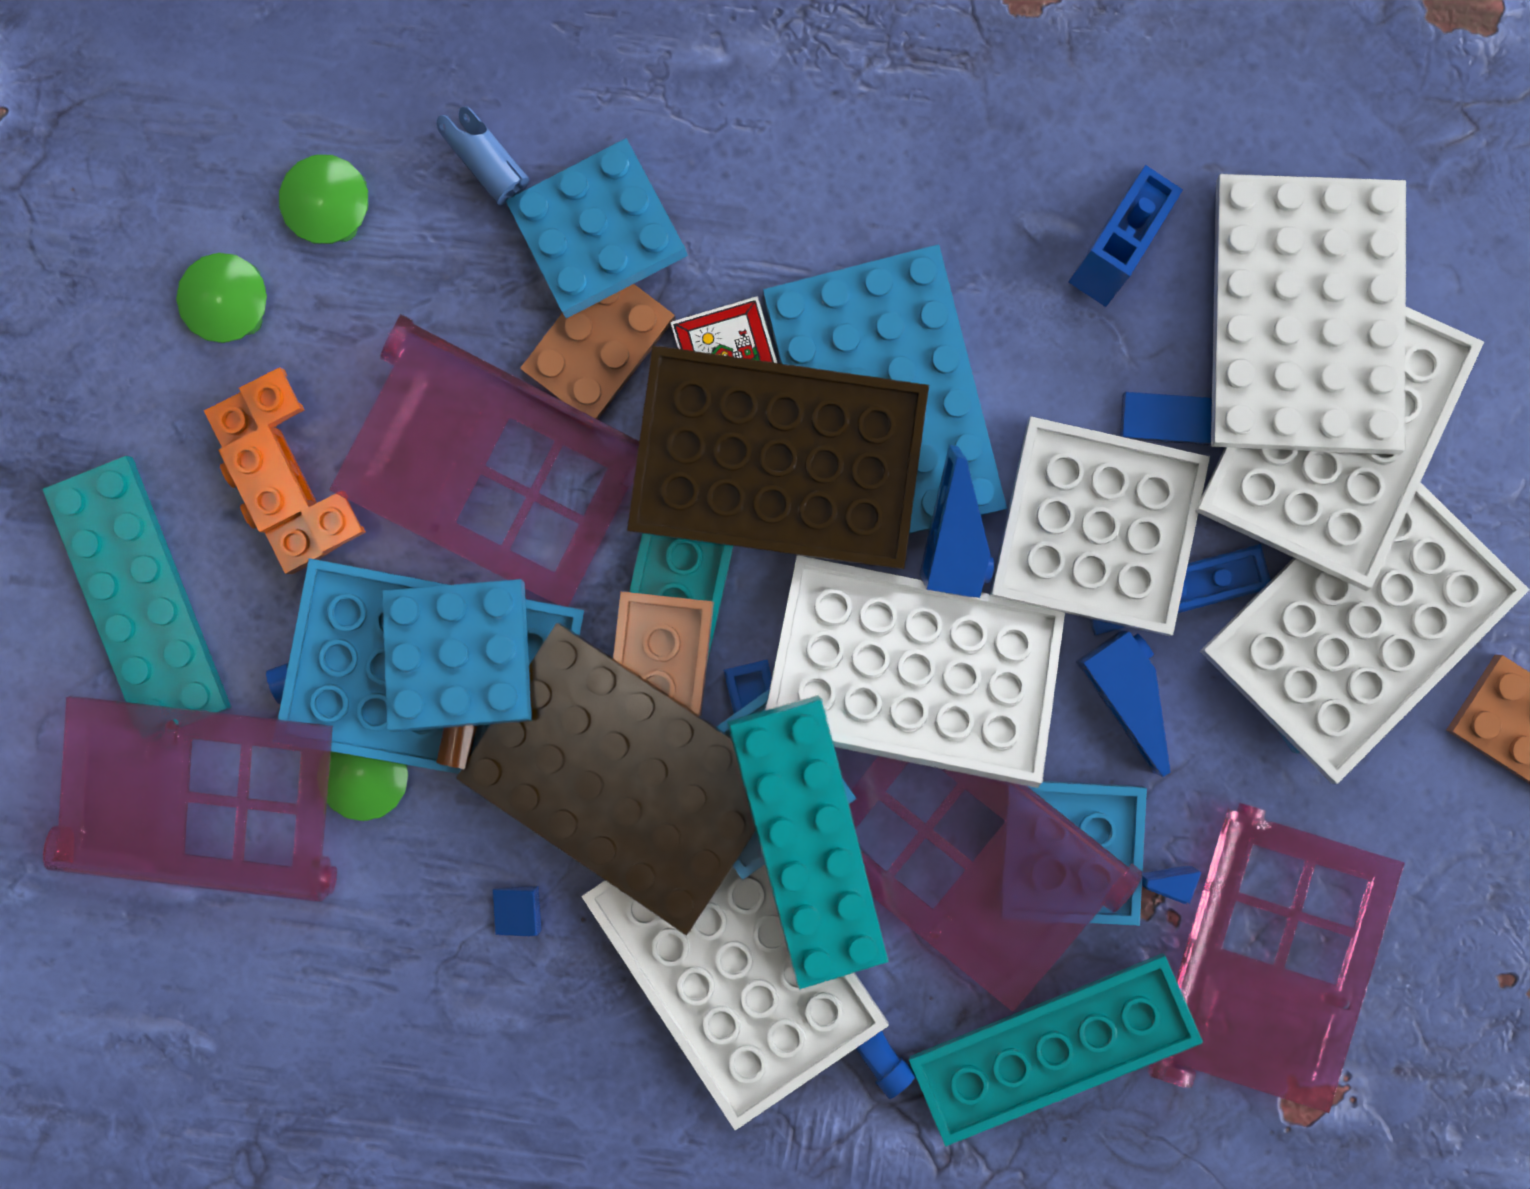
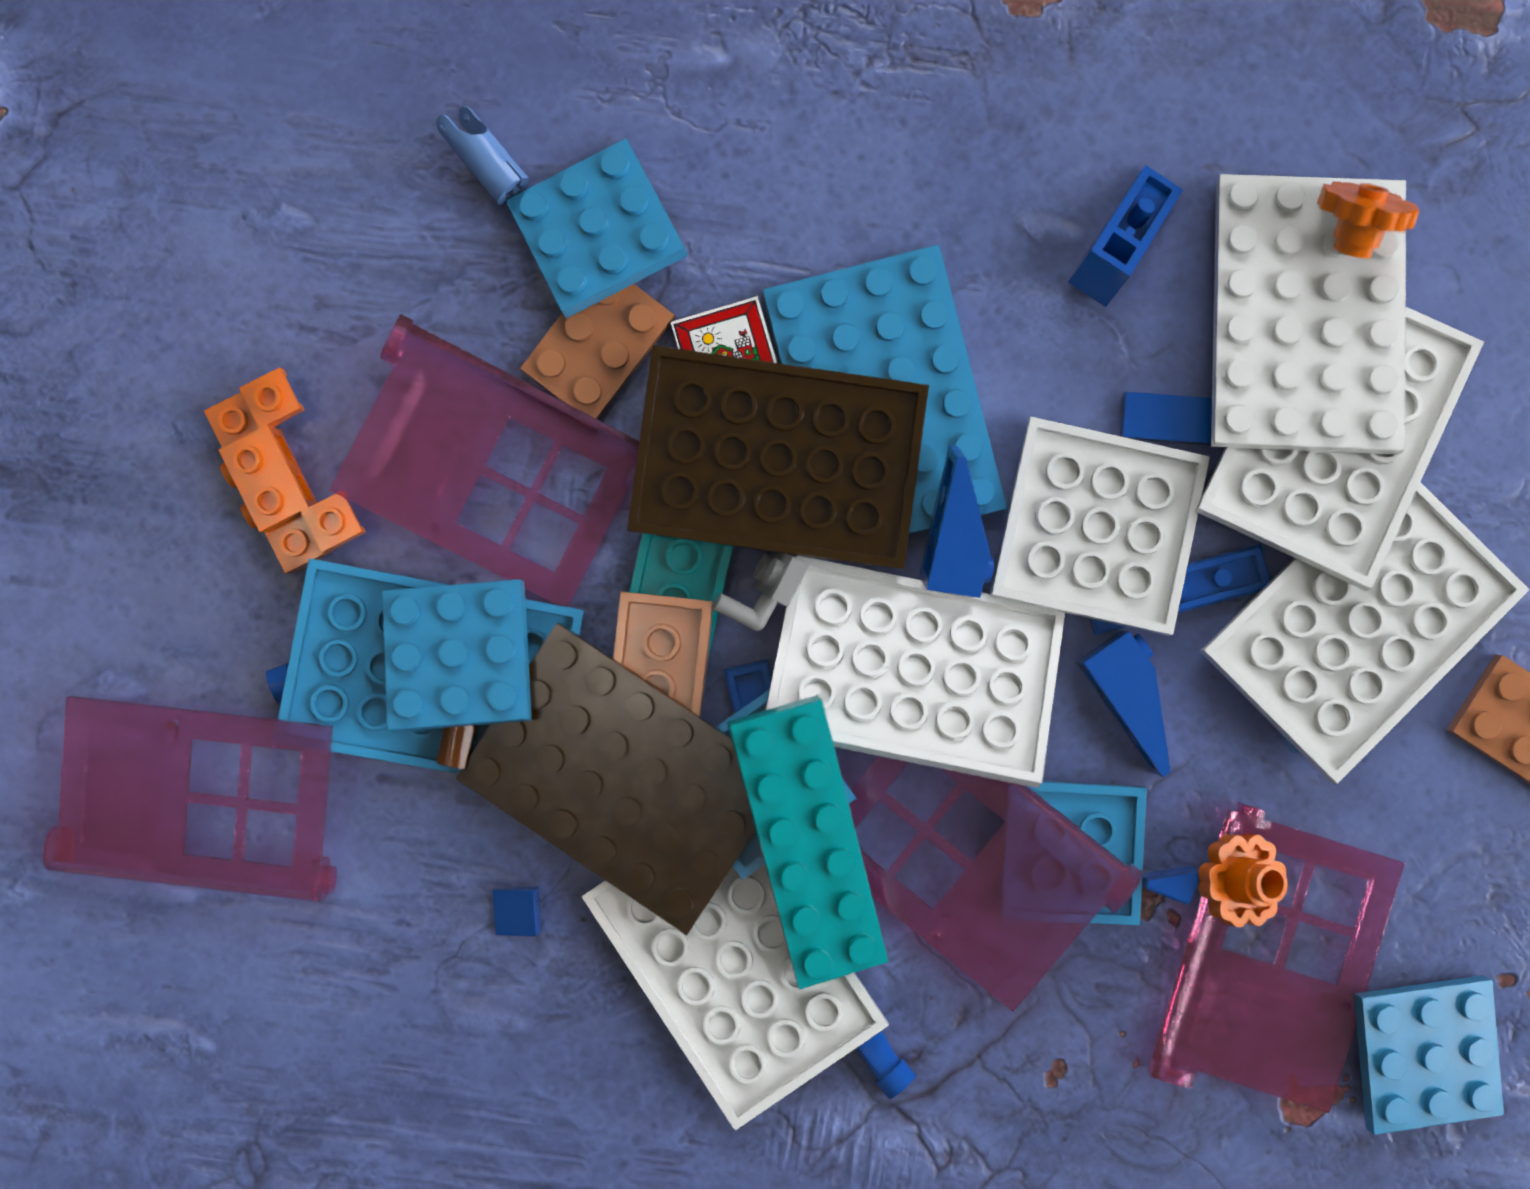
teal plate [42,456,232,742] -> none
bright green dish [176,252,267,343] -> none
bright green dish [279,155,368,244] -> none
bright green dish [318,750,409,821] -> none
teal plate [909,953,1203,1147] -> none
none -> light grey plate [712,551,809,631]
none -> orange plant [1198,833,1288,928]
none -> orange plant [1317,181,1420,258]
none -> dark azure plate [1354,975,1504,1135]

